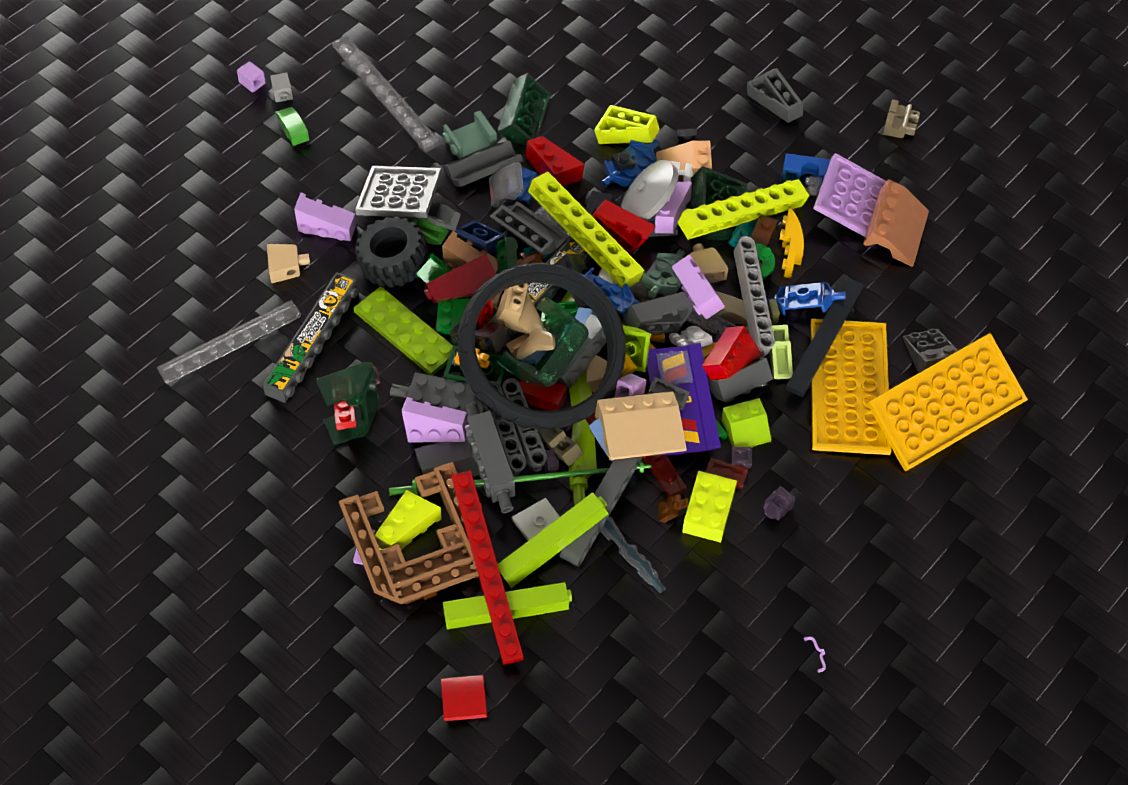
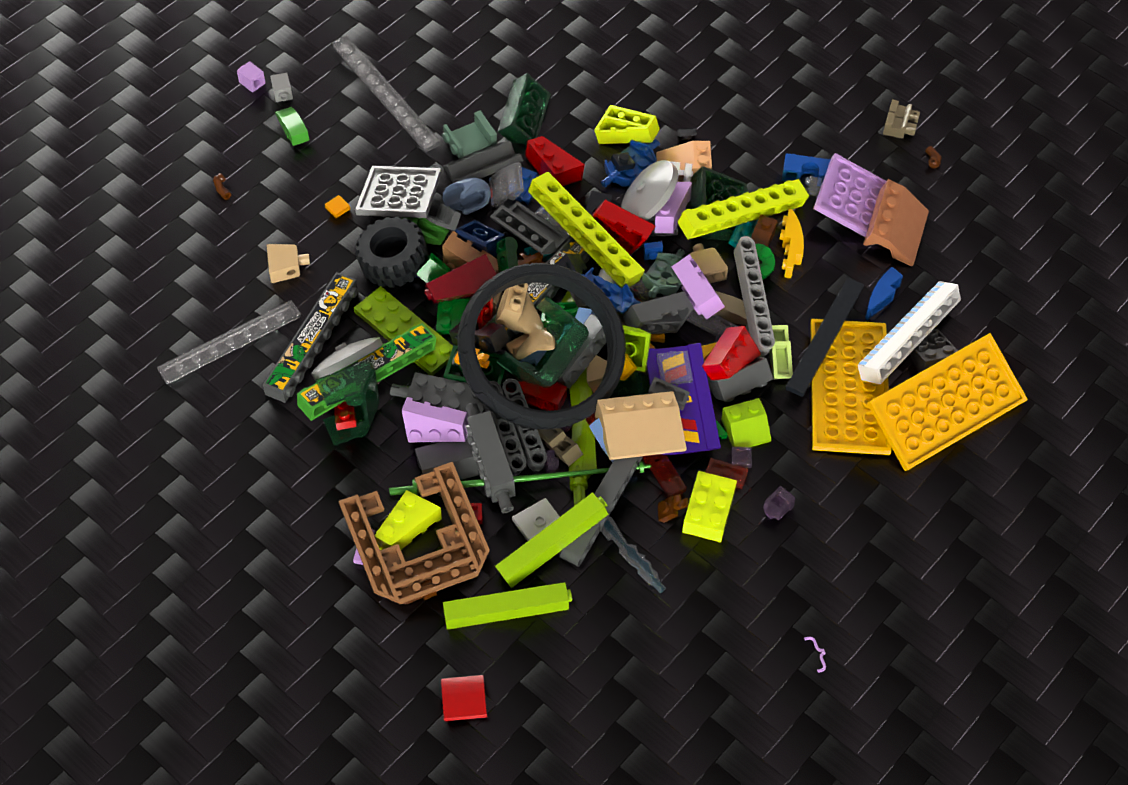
lavender wedge [294,193,356,241] -> none
red plate [451,470,524,665] -> none
lavender brick [615,373,646,398] -> none
white plate [669,326,713,347] -> none
dark grey wedge [747,68,803,123] -> none
blue plate [766,282,846,316] -> none
olive tile [768,299,780,325] -> none
none -> reddish brown arm [213,173,231,200]
none -> brick [297,323,436,421]
none -> light grey dish [311,337,383,380]
none -> light orange tile [325,195,350,218]
none -> sand blue hair [442,178,491,215]
none -> blue plate [643,241,663,260]
none -> white brick [858,281,961,385]
none -> blue slope [865,267,903,320]
none -> reddish brown arm [925,146,942,168]

